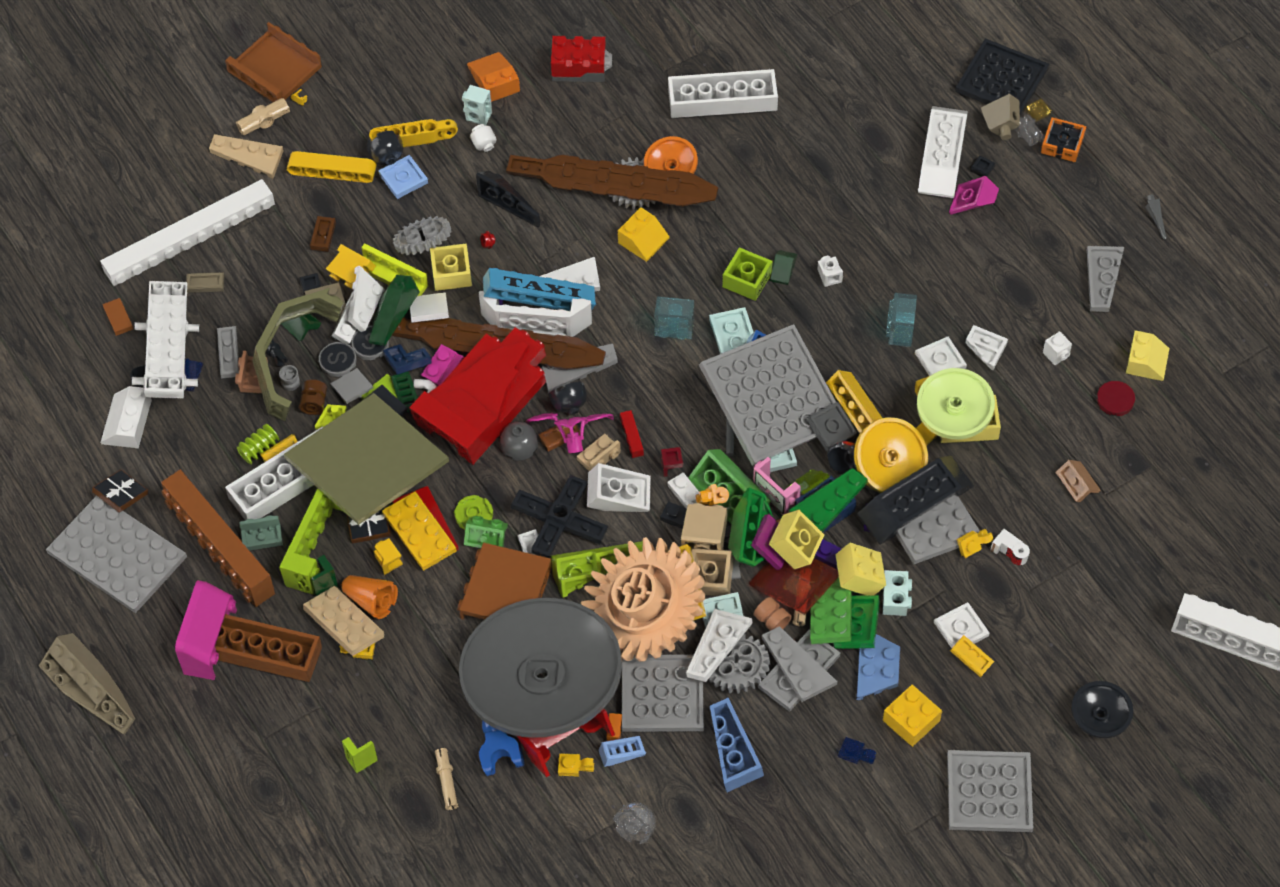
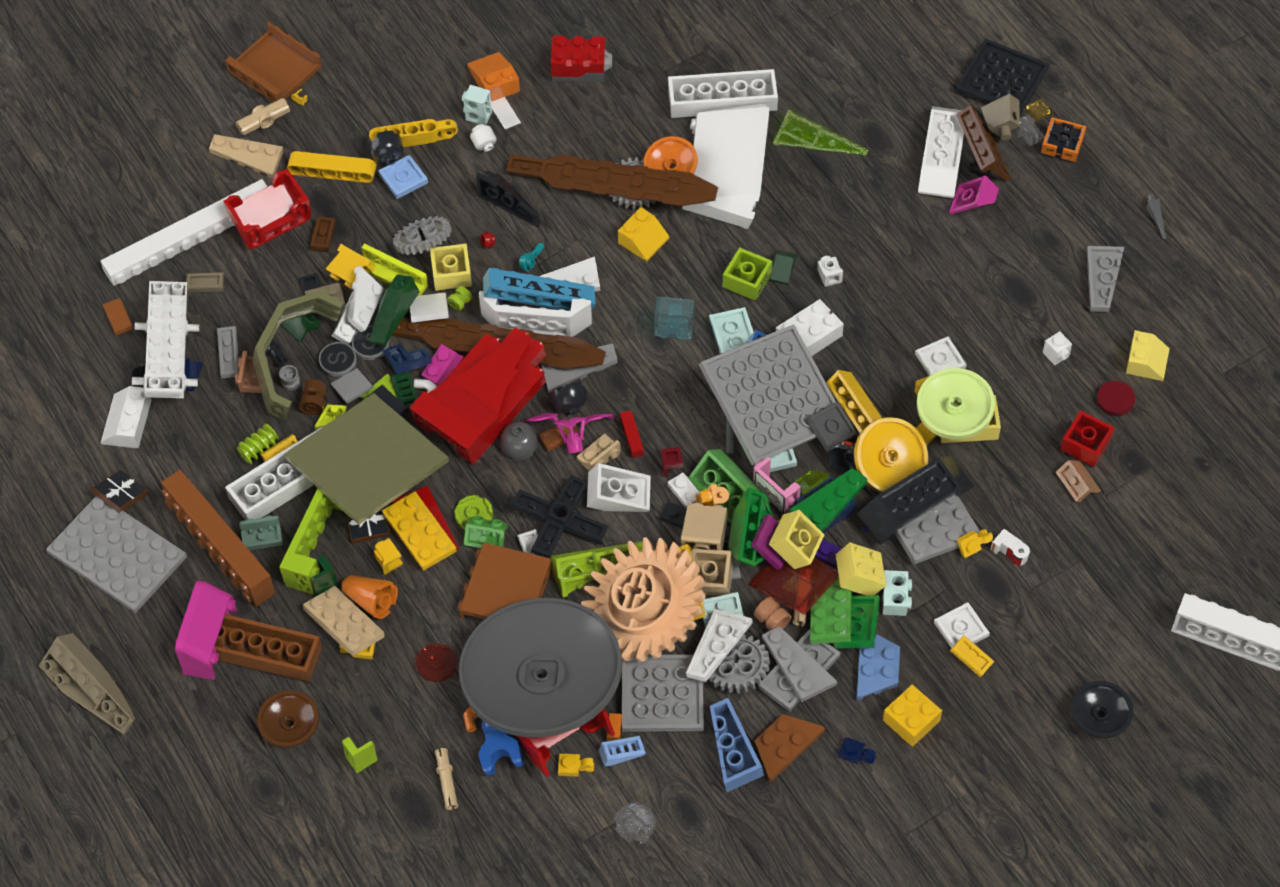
clear light blue brick [886,293,917,347] -> none
light grey plate [947,750,1033,832] -> none
white wing [966,325,1008,370] -> none
none -> red windscreen [223,168,311,249]
none -> reddish brown dish [257,690,319,748]
none -> clear red tile [416,643,456,682]
none -> lime wheel [447,286,473,312]
none -> orange arm [463,706,478,732]
none -> white sticker [491,97,521,129]
none -> teal plate [519,243,545,272]
none -> white windscreen [682,103,770,229]
none -> dark orange wing [754,714,825,783]
none -> clear neon green wedge [773,109,869,156]
none -> white piece [776,299,844,356]
none -> reddish brown fence [956,105,1011,181]
none -> red brick [1060,410,1115,467]

